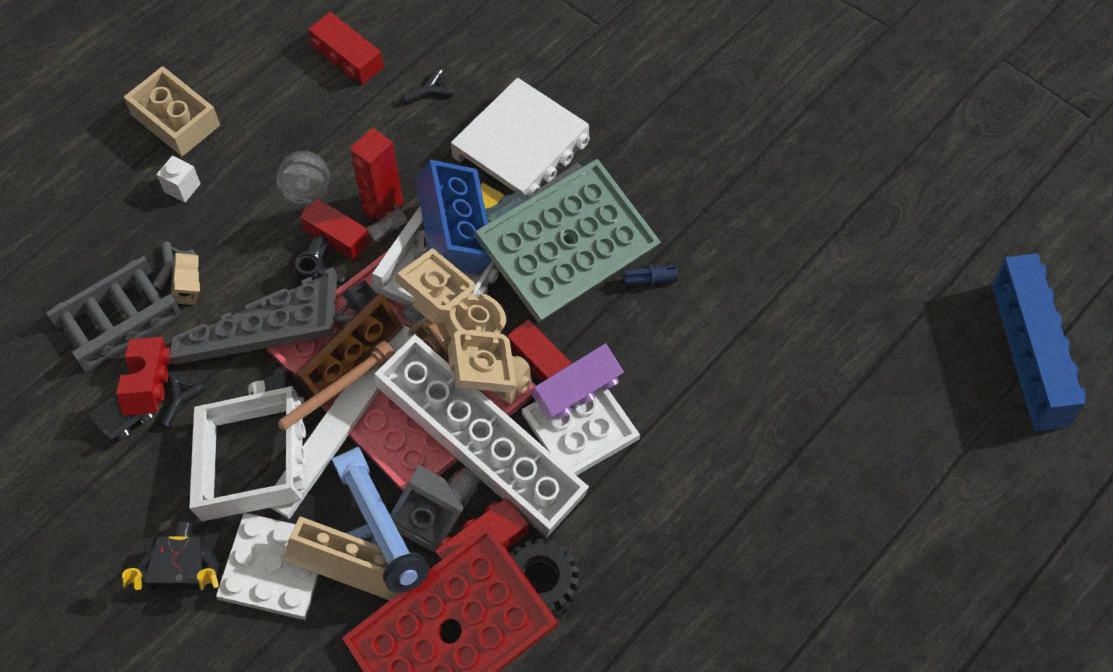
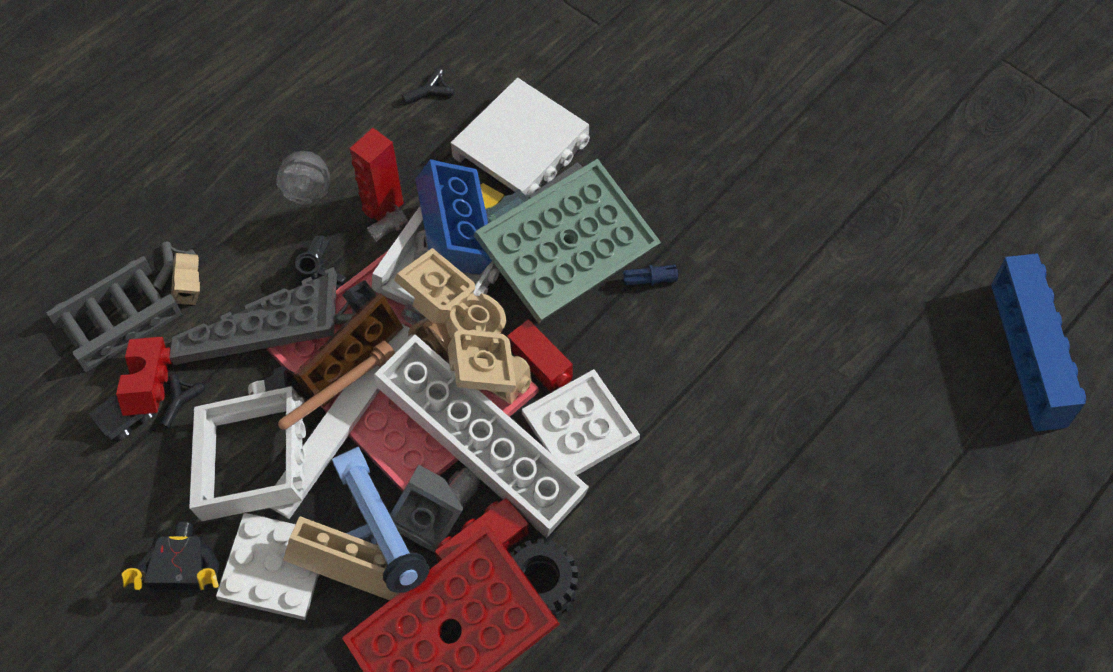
tan brick [124,66,220,156] -> none
white brick [156,155,200,203] -> none
red brick [300,199,370,261] -> none
red brick [308,12,384,85] -> none
medium lavender brick [530,343,624,420] -> none

